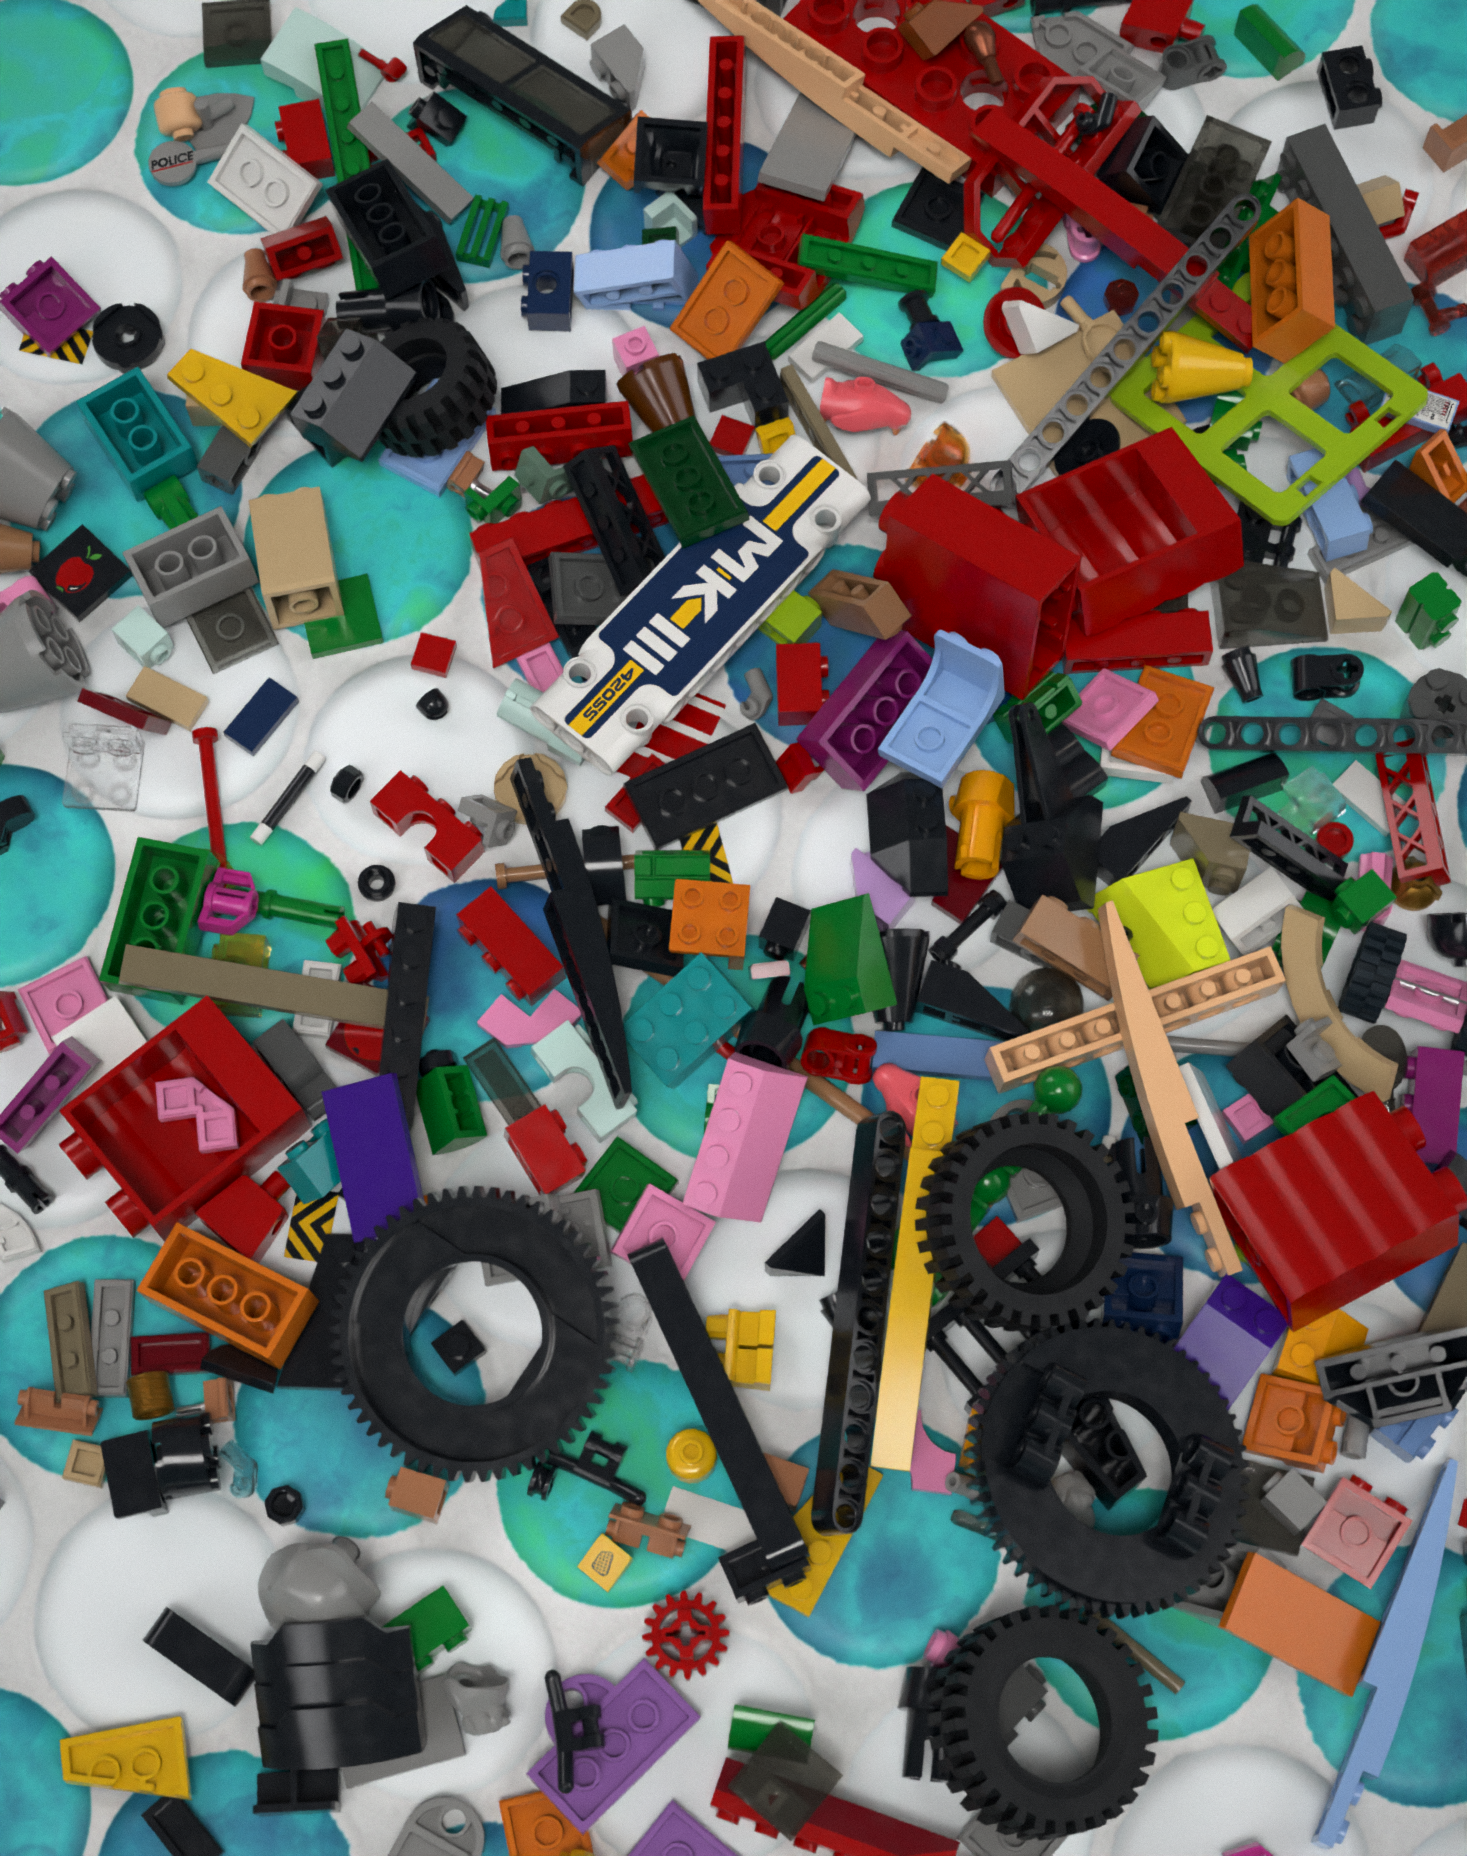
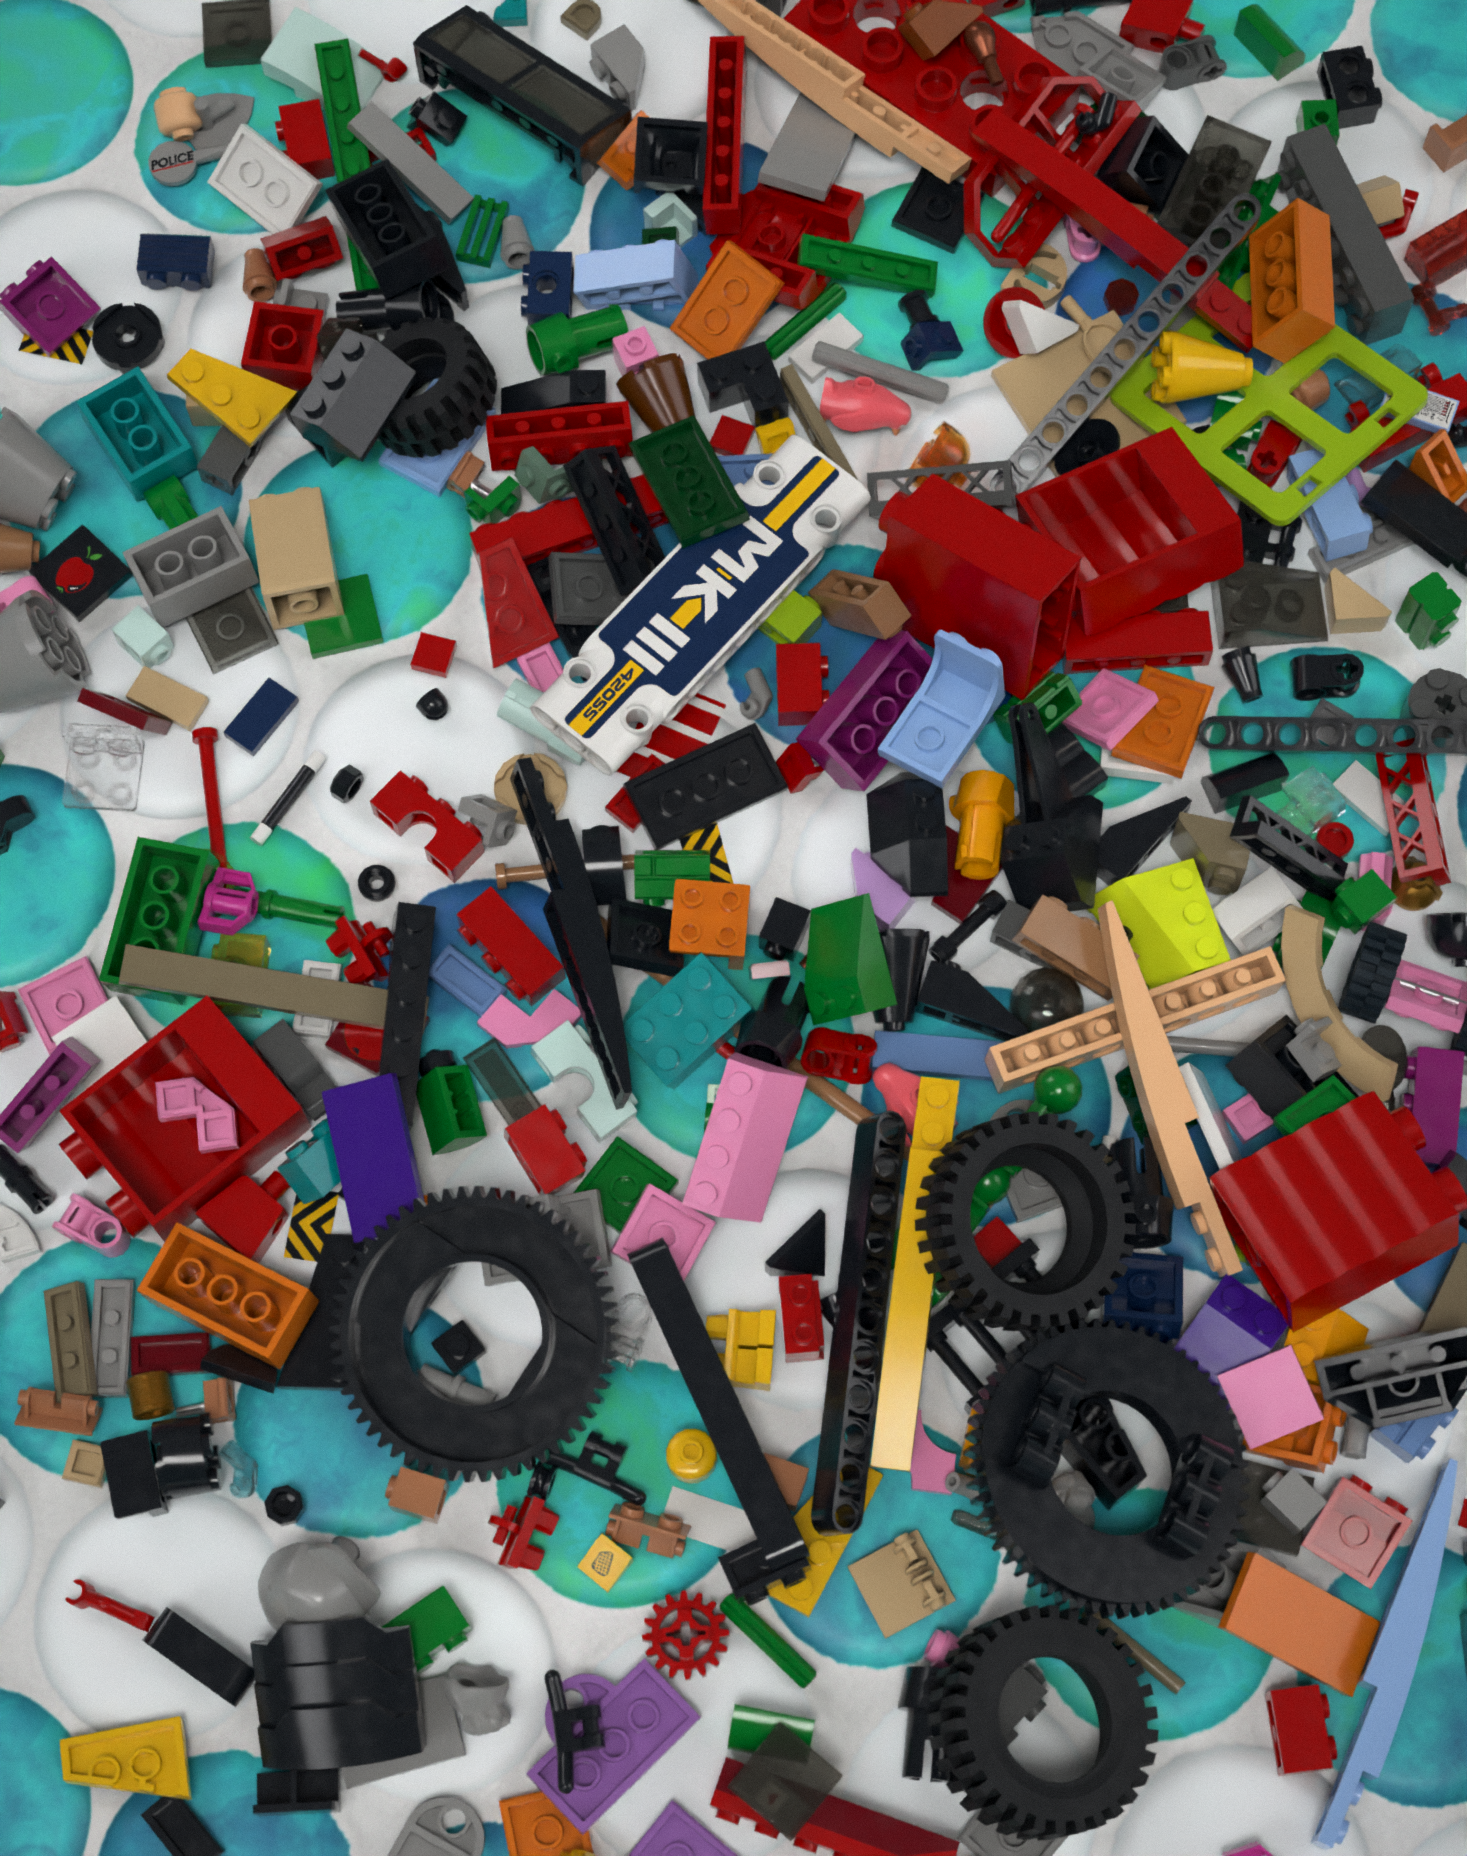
yellow tile [941,232,990,283] -> none
none -> bright pink piece [52,1193,130,1258]
none -> red arm [65,1579,155,1632]
none -> dark blue brick [136,233,215,291]
none -> light grey pin [420,1363,497,1404]
none -> medium blue tile [428,944,508,1018]
none -> red hips [488,1496,559,1571]
none -> green piece [526,304,629,376]
none -> green axle [719,1593,817,1688]
none -> red window [778,1274,824,1363]
none -> tan hinge [847,1529,956,1639]
none -> bright pink tile [1217,1344,1324,1450]
none -> red piece [1247,419,1302,489]
none -> red brick [1264,1684,1337,1777]
none -> green brick [1296,99,1340,145]

